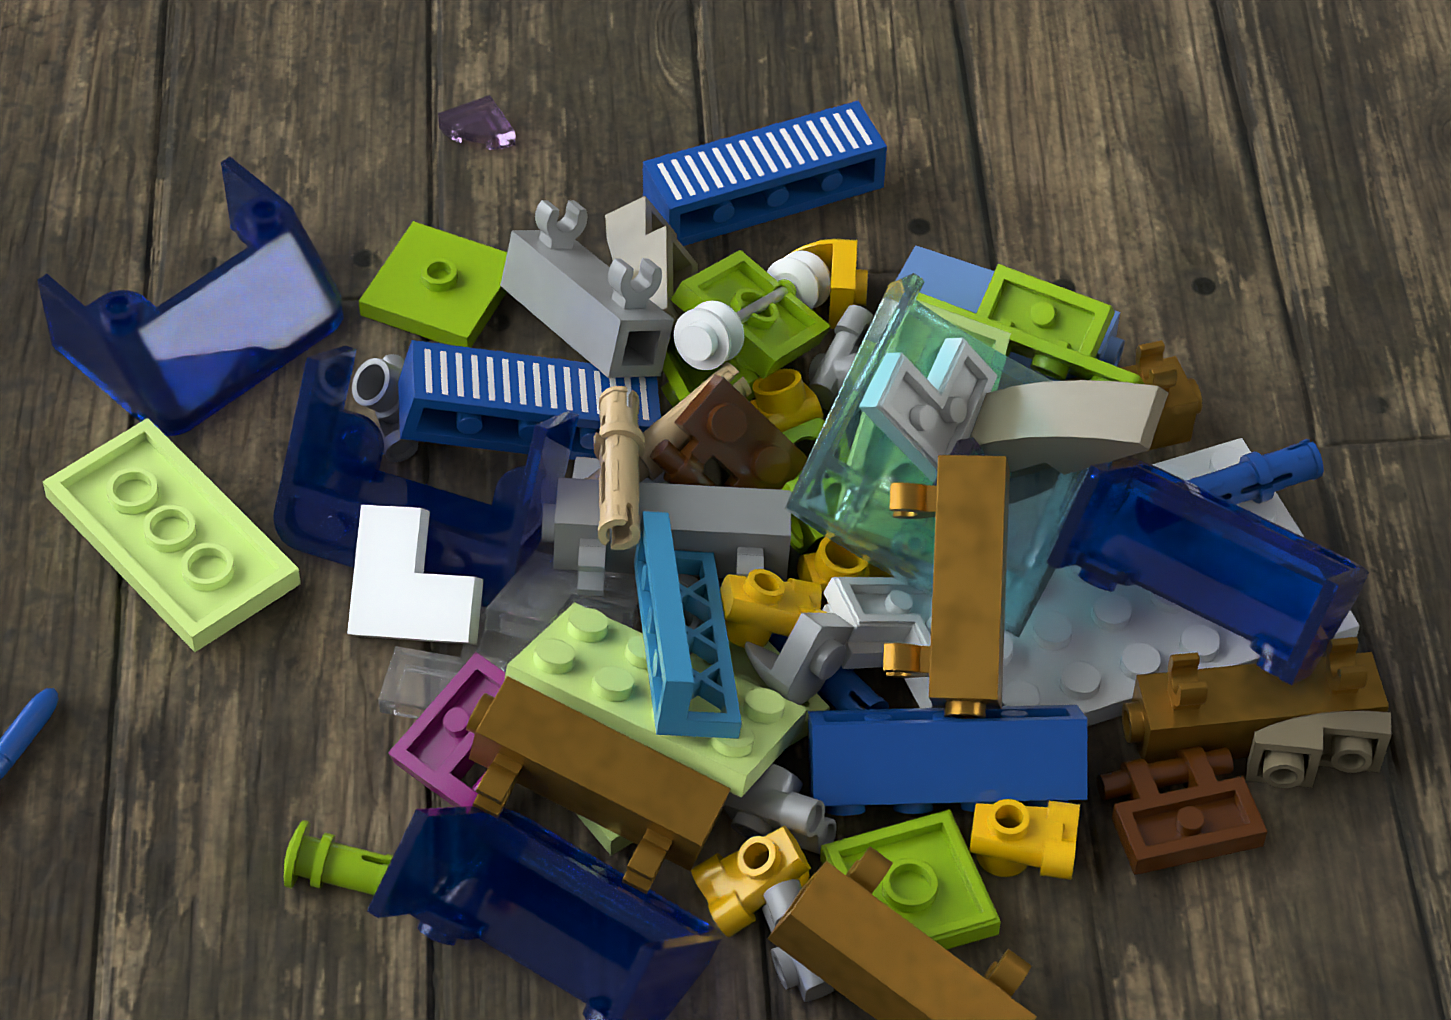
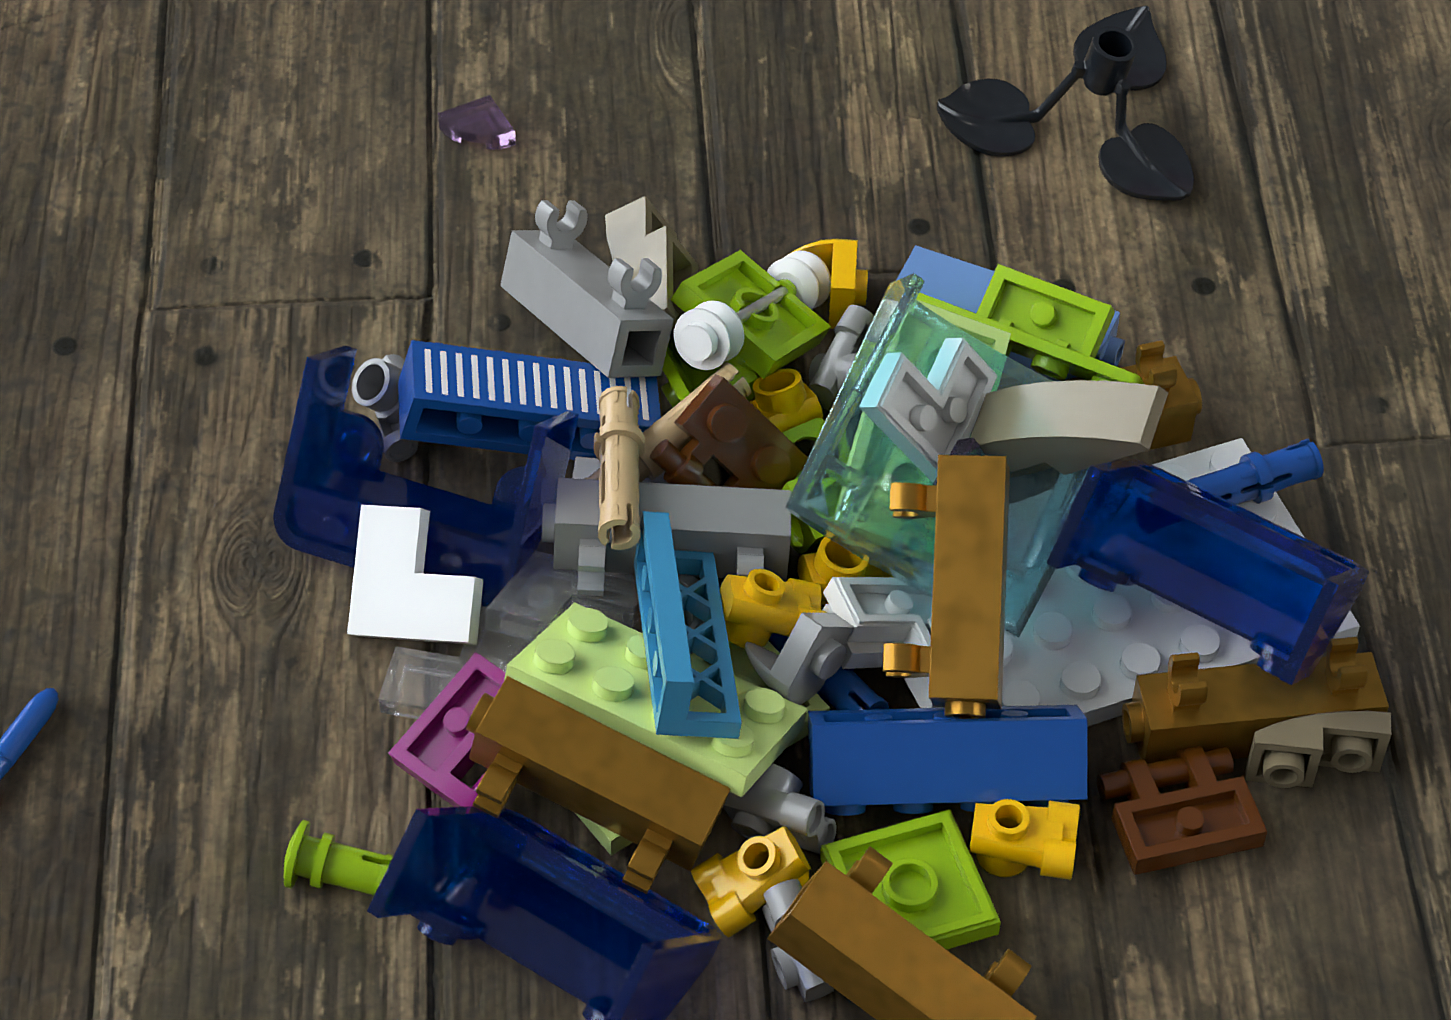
clear blue windscreen [37,157,343,436] -> none
yellowish green plate [42,418,301,652] -> none
lime plate [359,221,507,348] -> none
blue brick [643,101,887,246] -> none
none -> black plant [937,5,1194,201]

